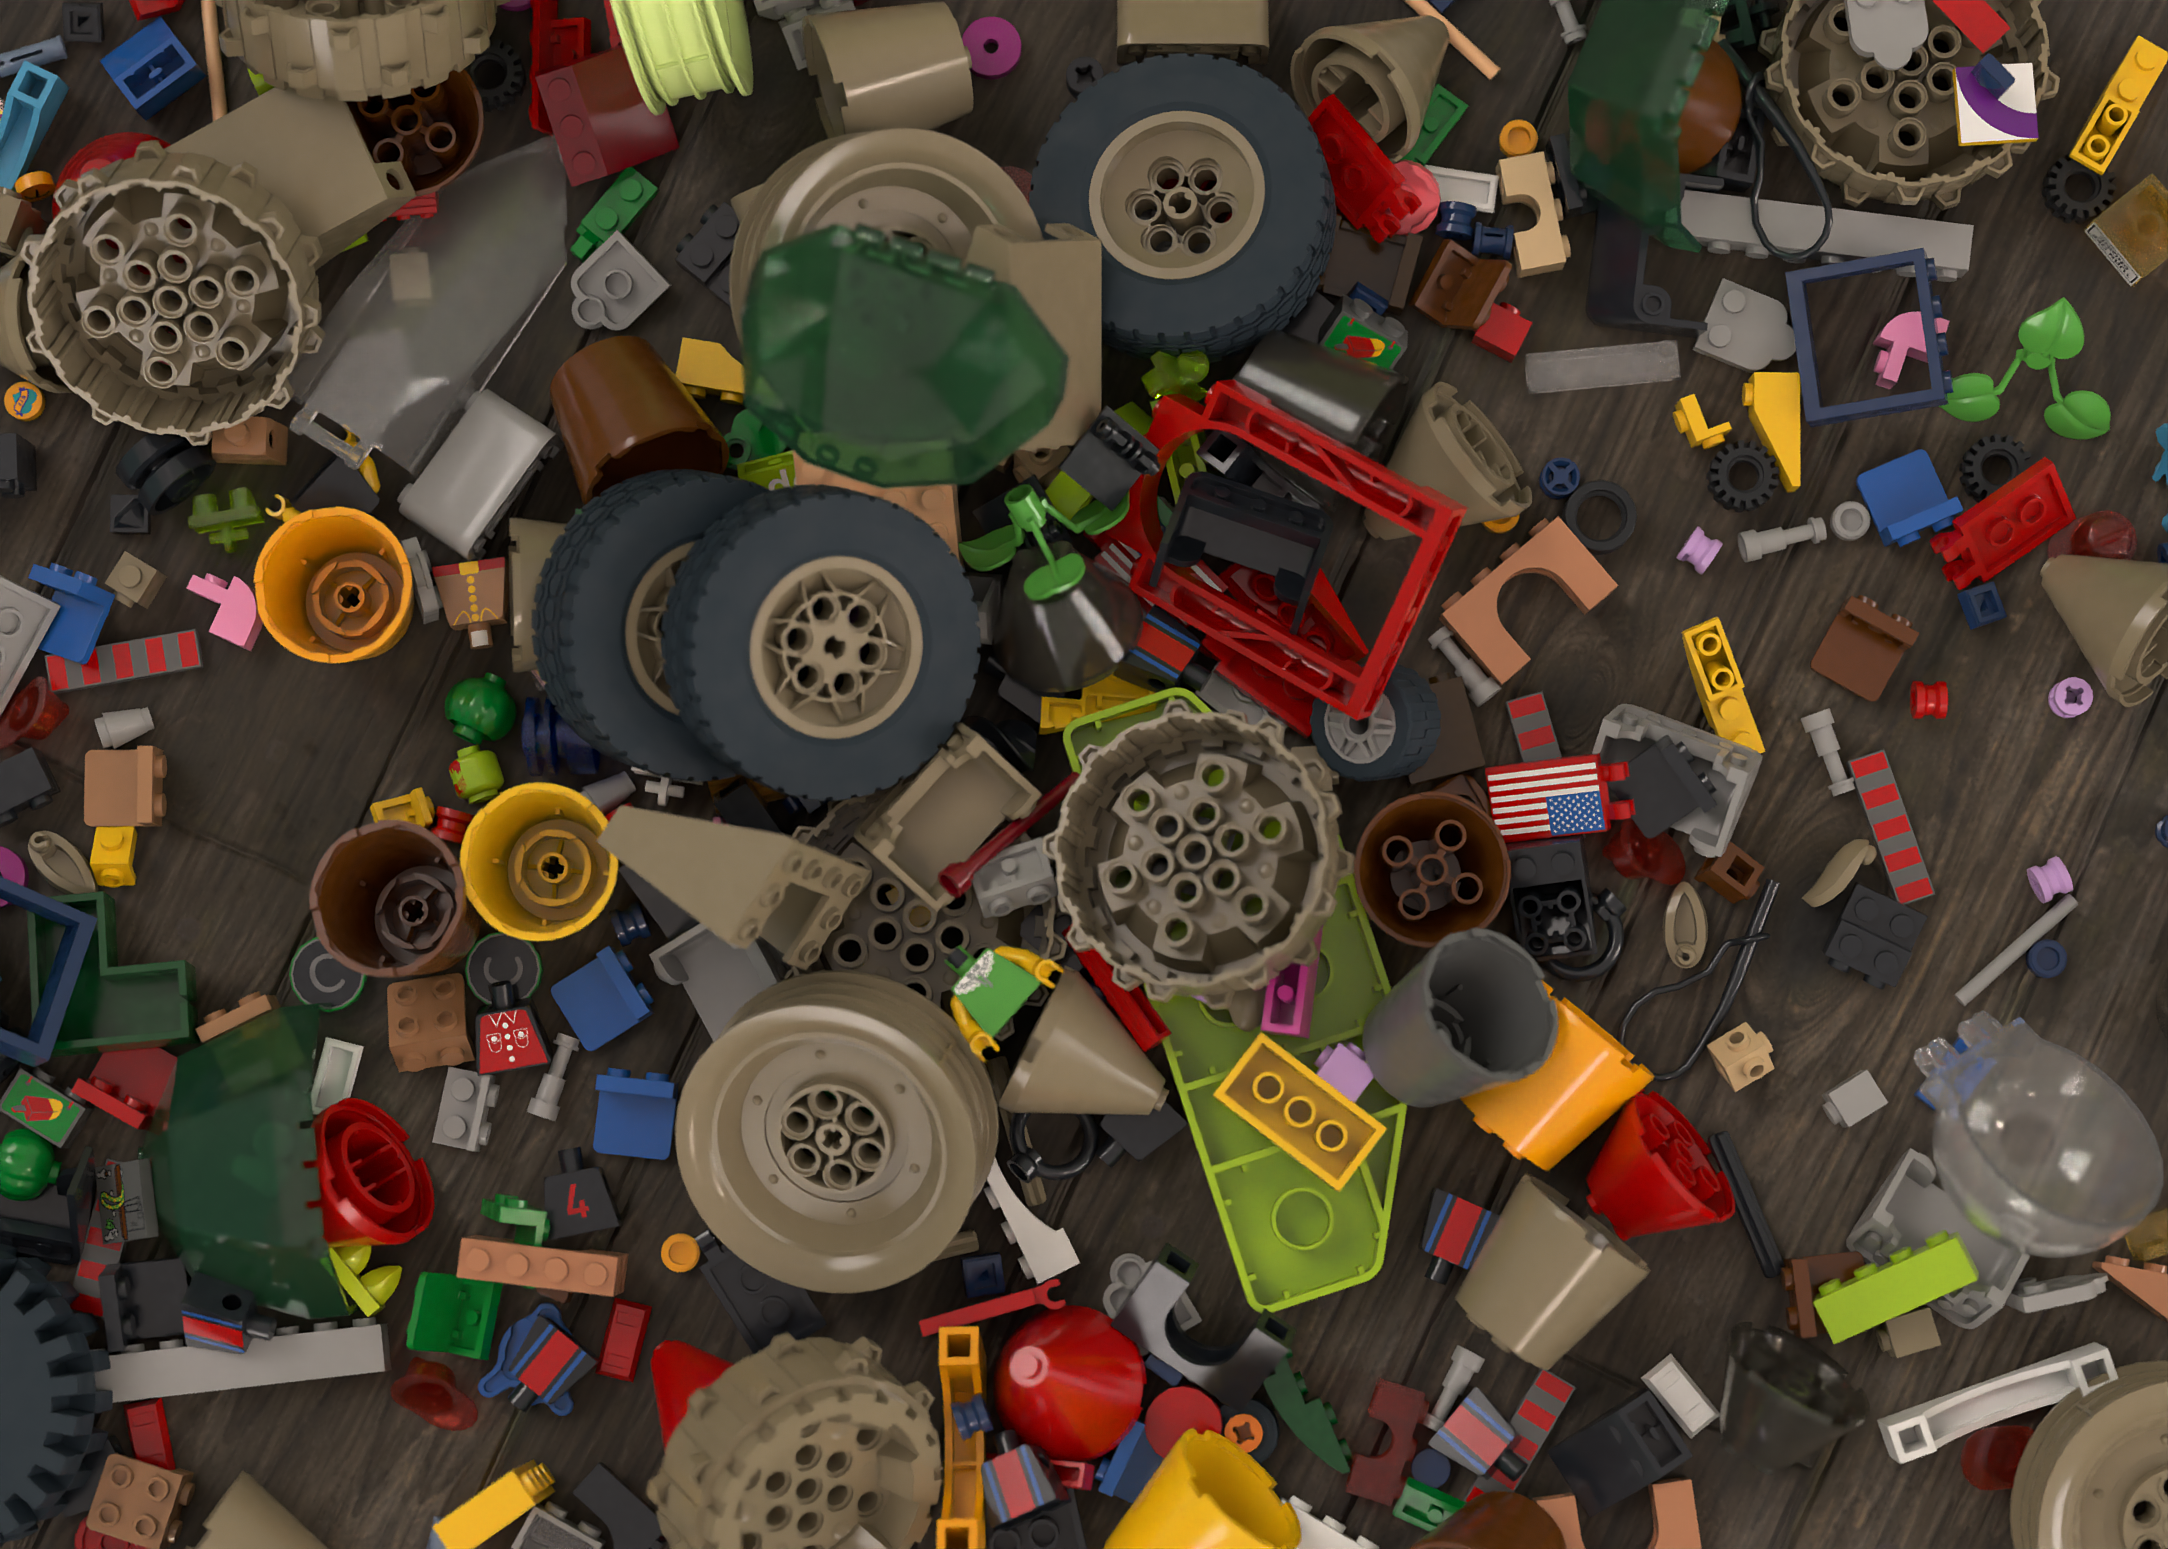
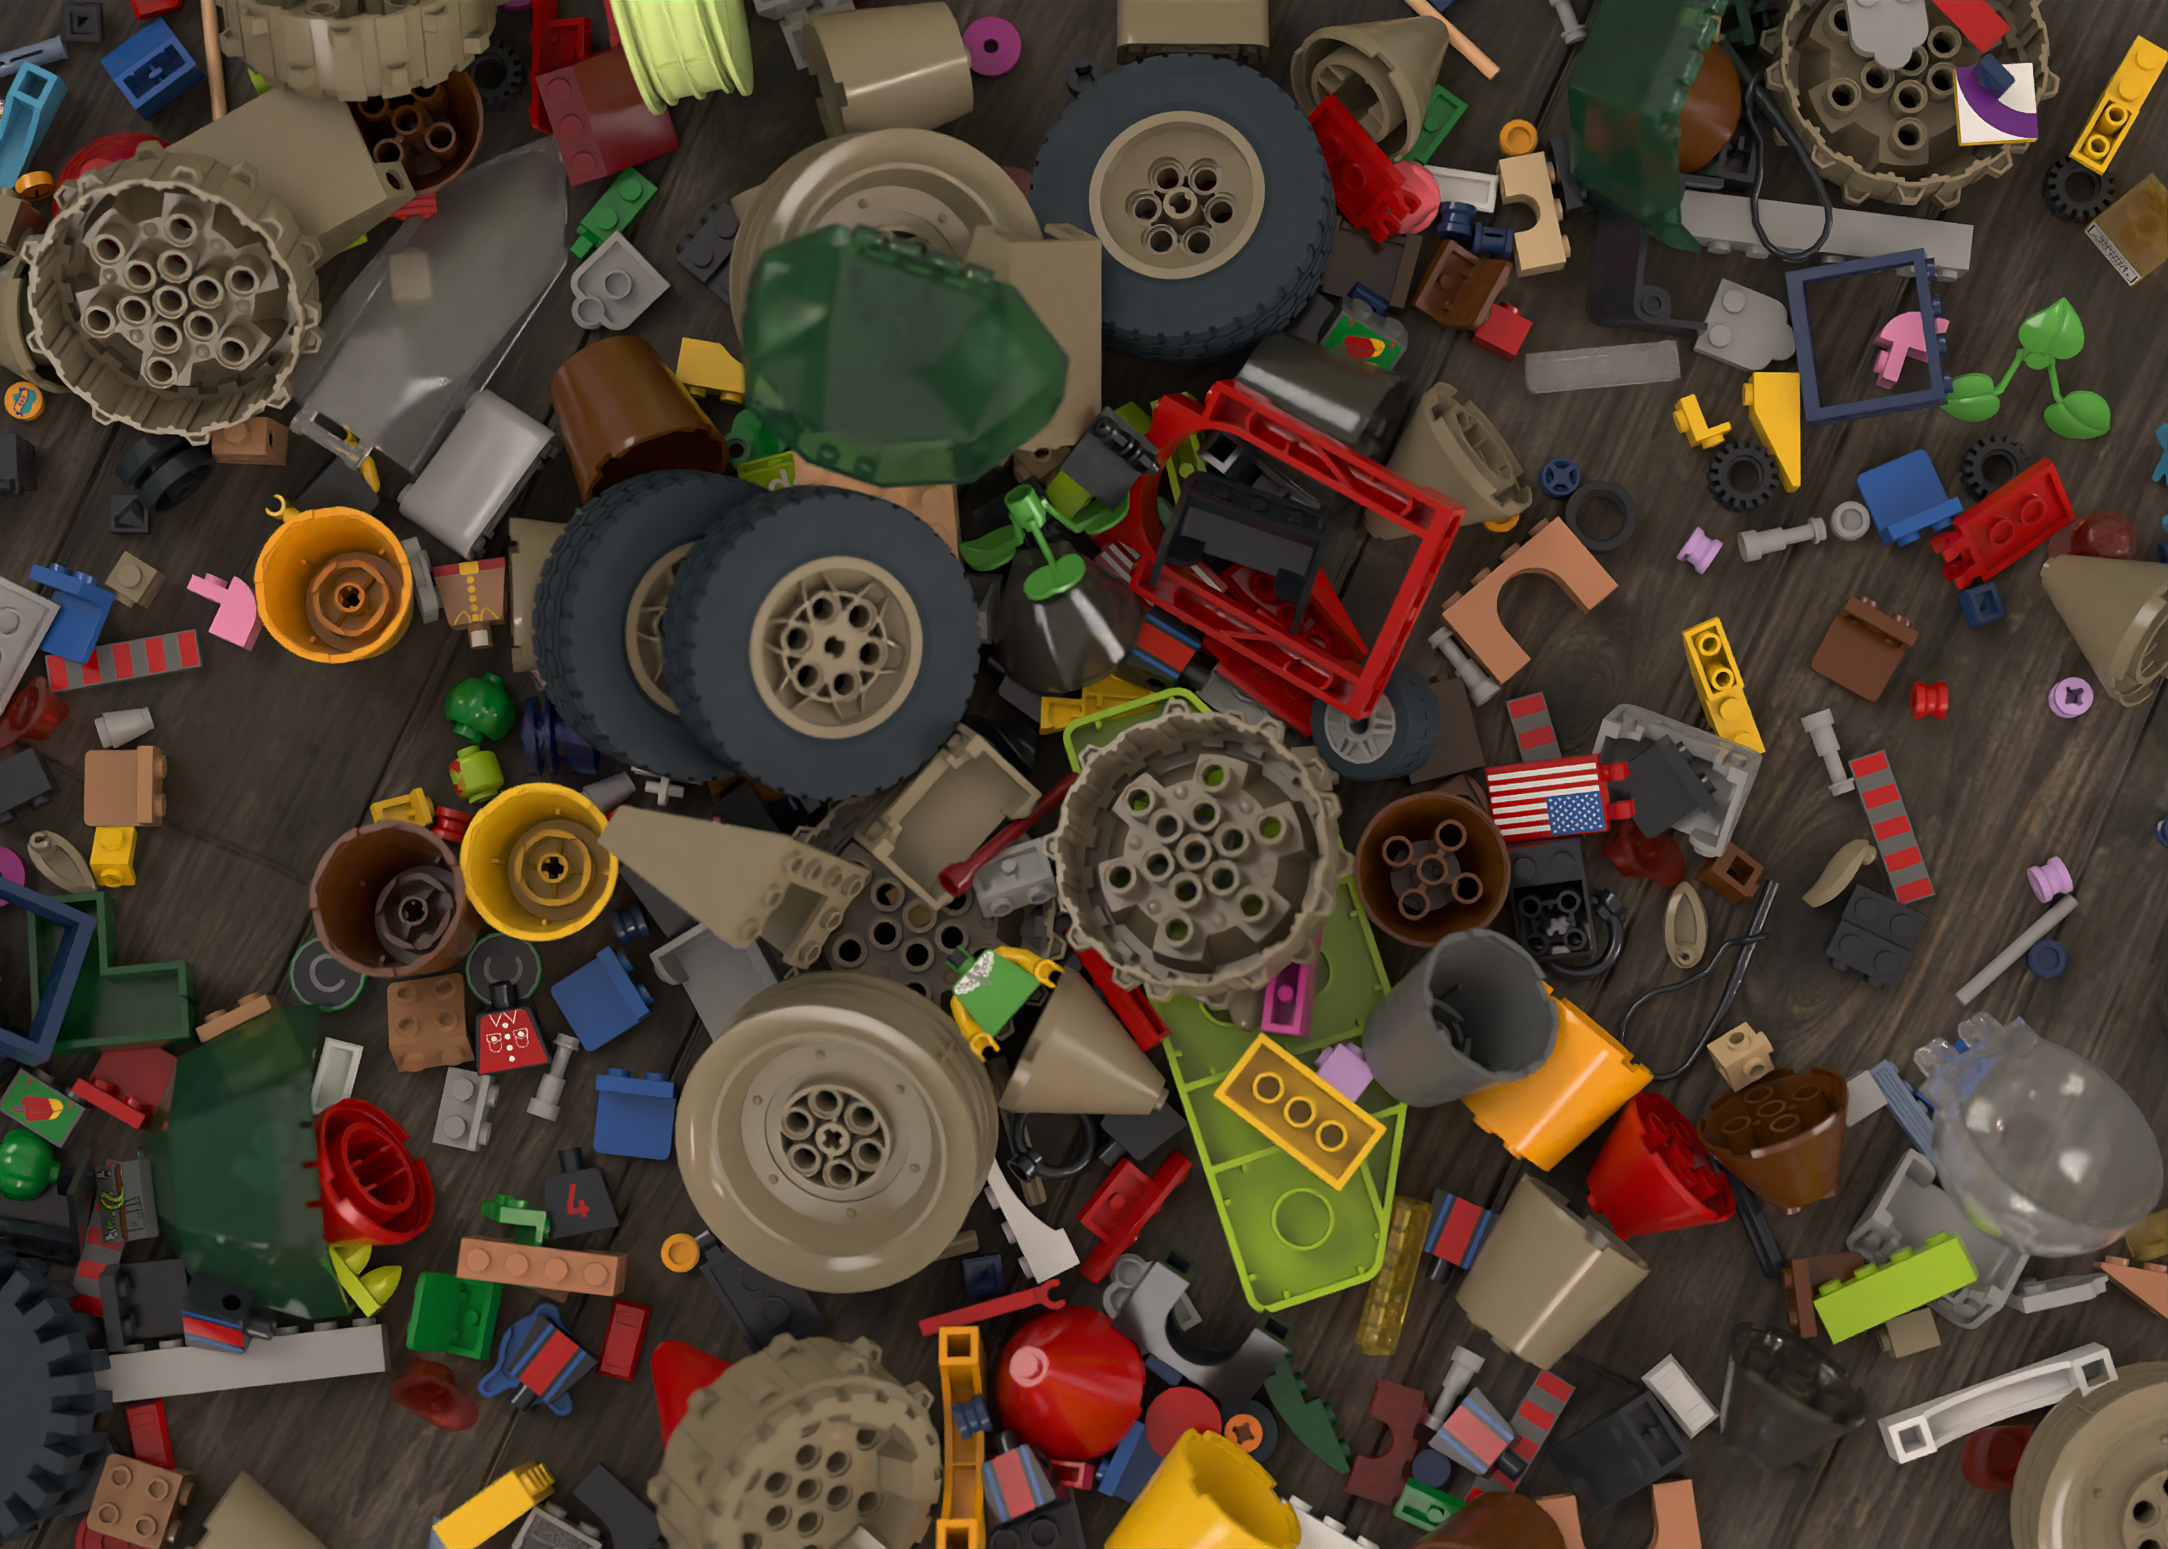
clear neon green hips [188,487,265,553] -> none
clear neon green hips [1141,350,1209,401] -> none
none -> red bracket [1075,1149,1193,1284]
none -> clear yellow fence [1355,1194,1434,1355]
none -> reddish brown cone [1696,1066,1850,1215]
none -> sand blue piece [1868,1059,1972,1192]

